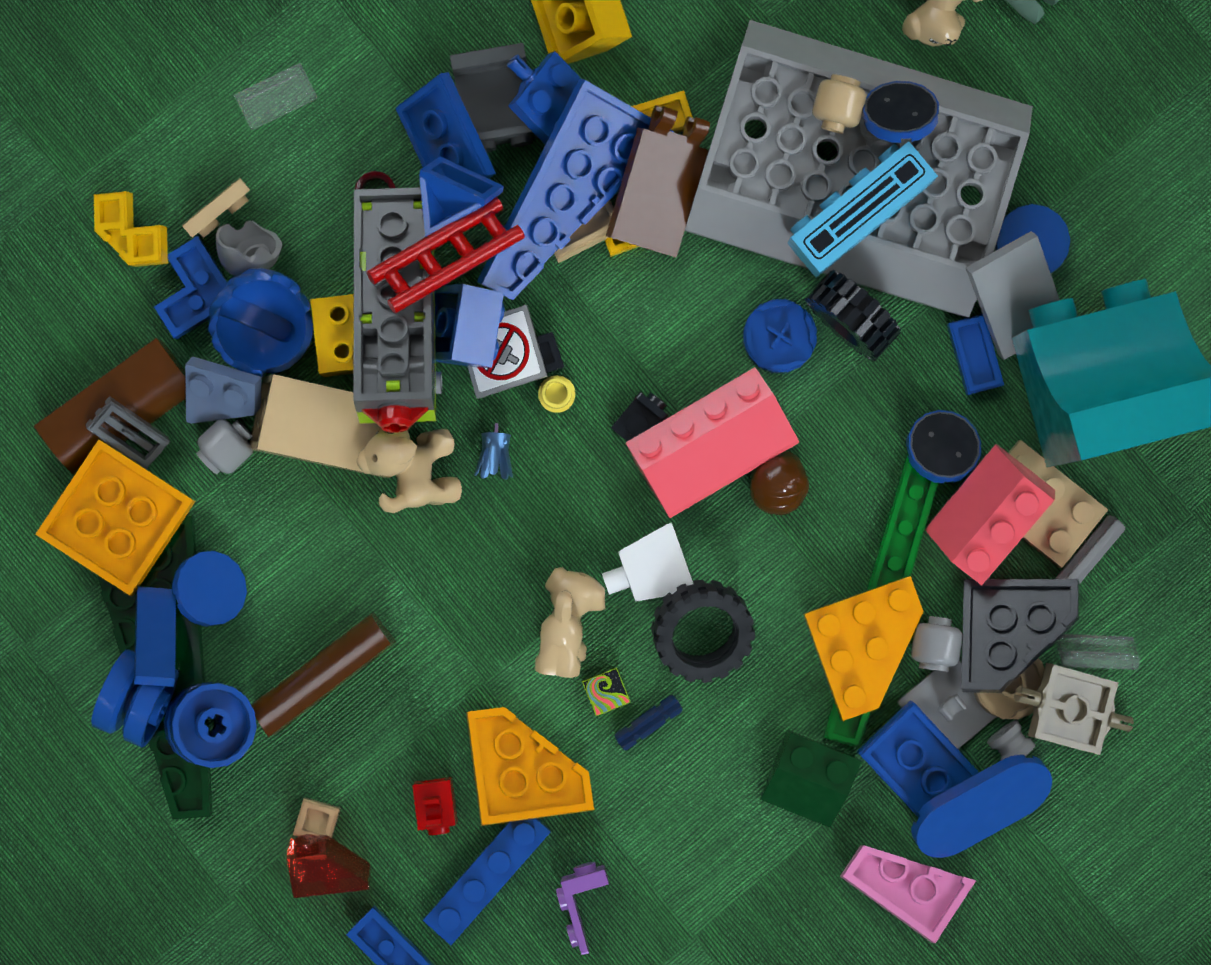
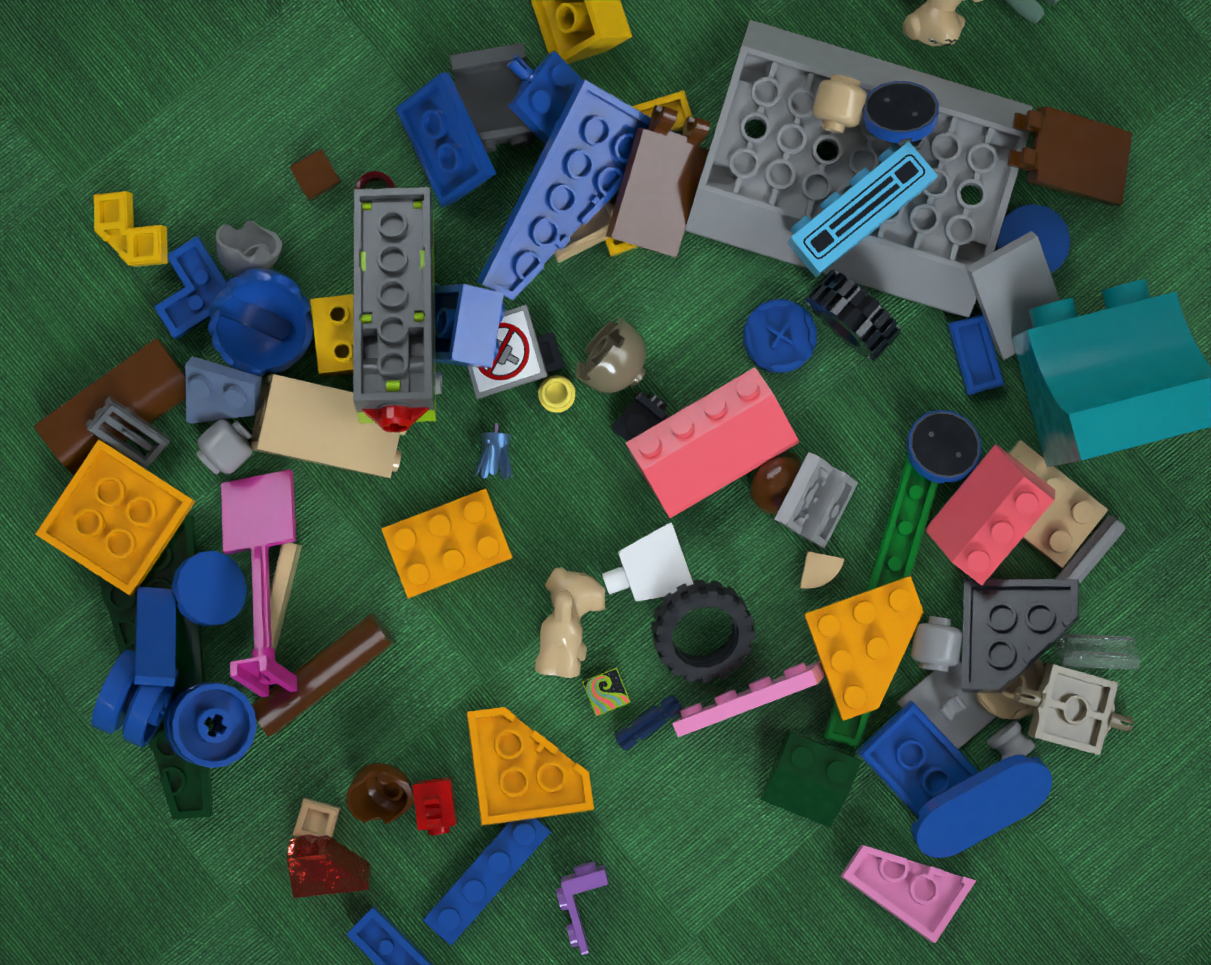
tan plate [182,178,250,238] -> none
clear tile [234,63,318,130] -> none
tan animal [356,428,462,513] -> none
red bar [366,197,525,314] -> none
blue slope [419,156,504,237] -> none
none -> dark pink piece [221,469,298,697]
none -> tan tile [248,542,302,689]
none -> reddish brown tile [290,149,341,201]
none -> reddish brown hair [346,763,414,824]
none -> light orange plate [381,488,513,598]
none -> dark tan cylinder [575,317,646,393]
none -> bright pink wing [672,661,825,737]
none -> light grey slope [774,452,858,549]
none -> tan tile [799,551,844,588]
none -> reddish brown tile [1007,106,1132,206]

